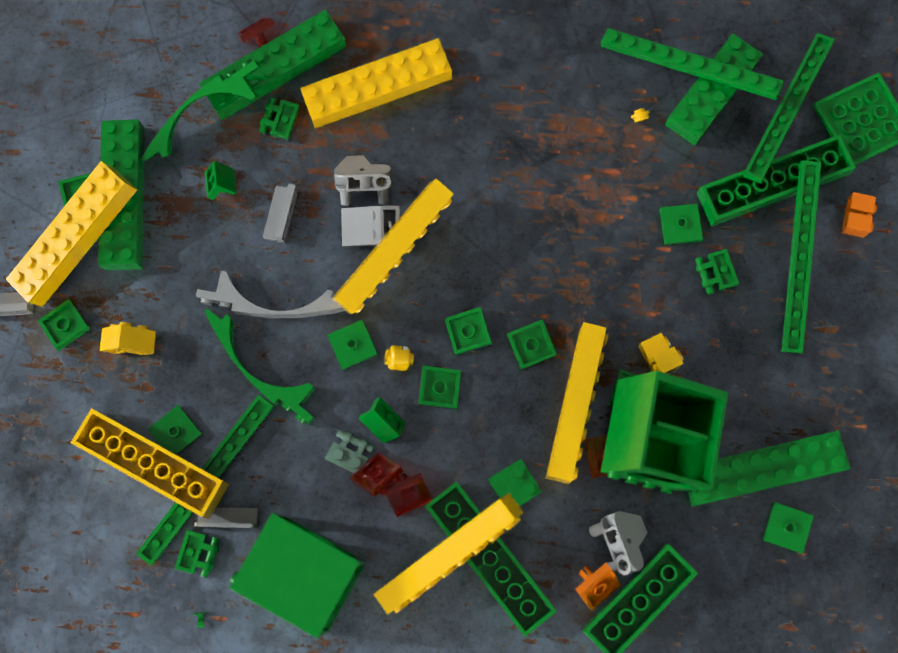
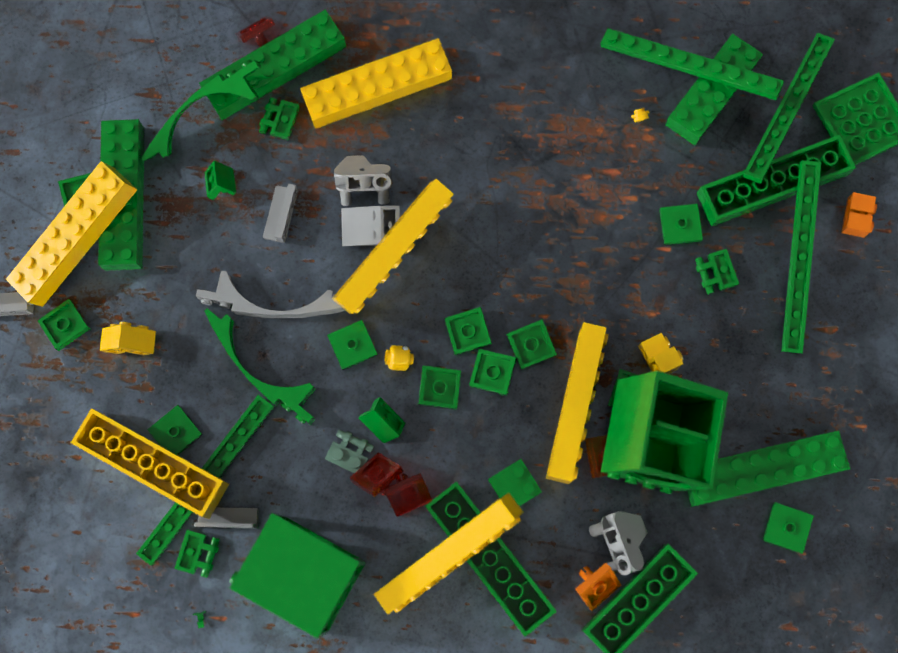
none -> green plate [469,349,517,396]

